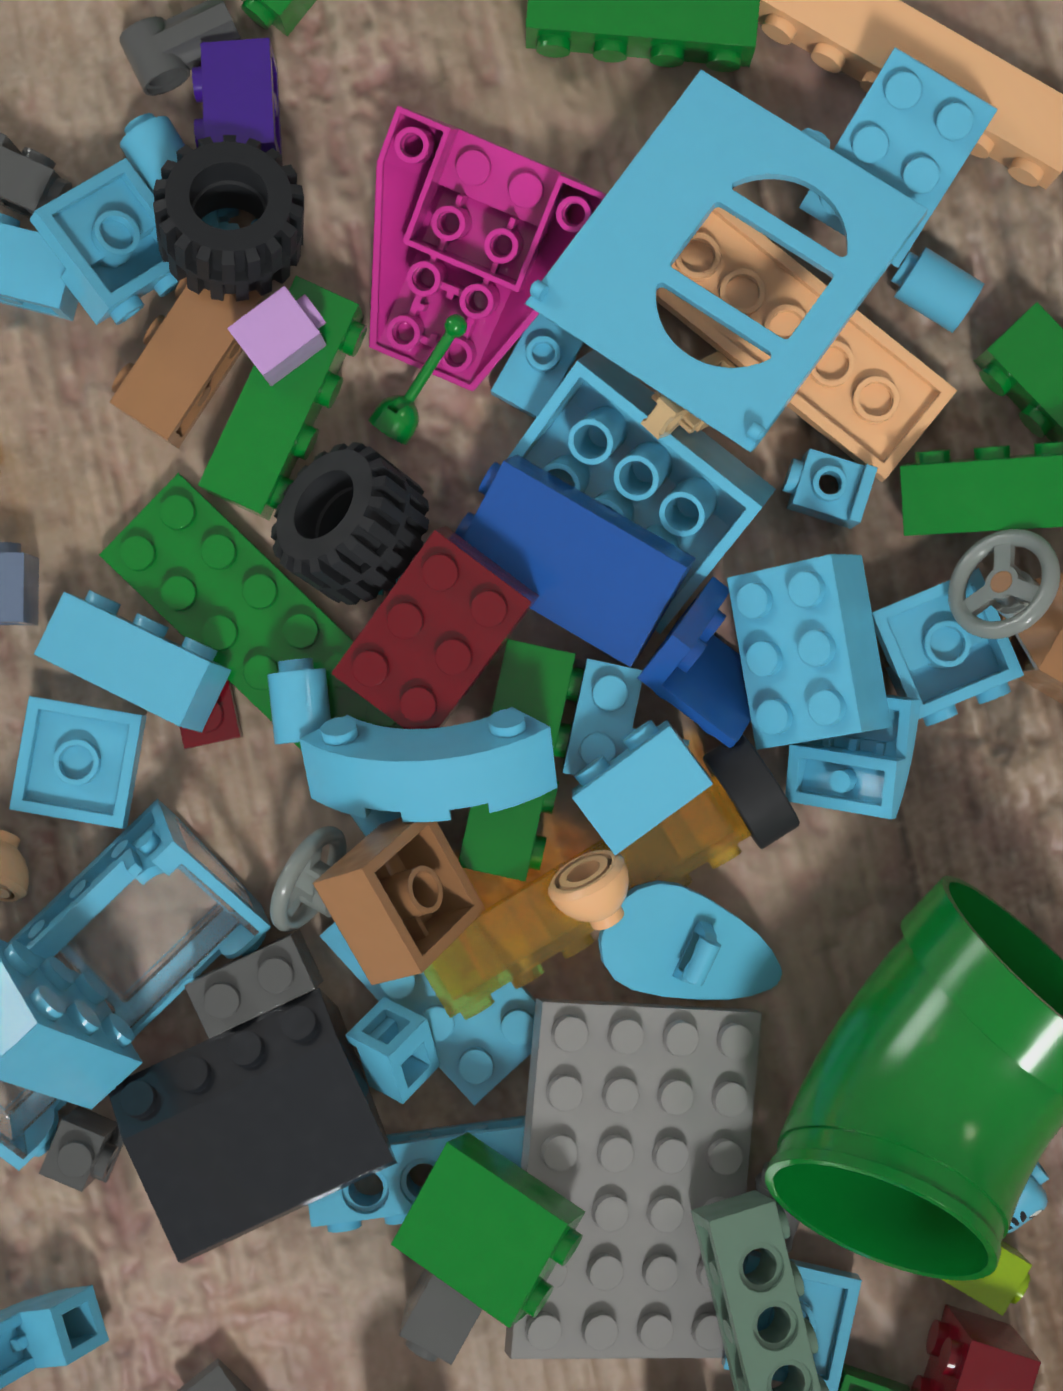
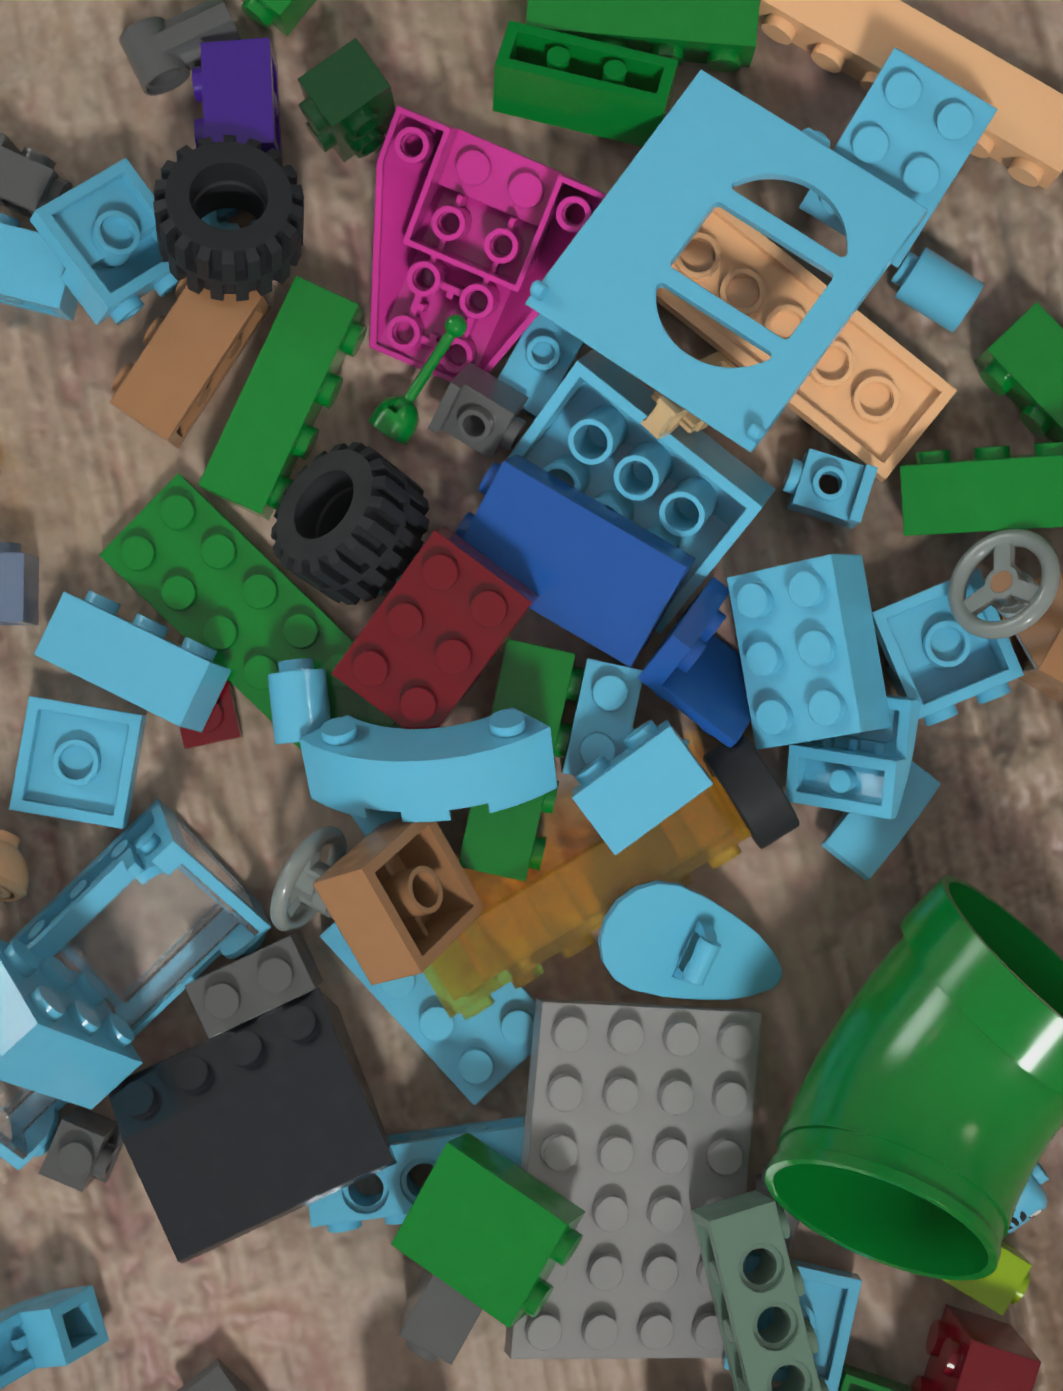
medium azure brick [120,113,185,195] -> none
lavender brick [227,285,327,387] -> none
medium azure brick [346,997,440,1104] -> none
light nougat brick [548,850,629,930] -> none
none -> dark green brick [298,38,396,163]
none -> dark grey brick [428,362,529,459]
none -> green brick [493,20,678,147]
none -> medium azure slope [821,761,941,881]

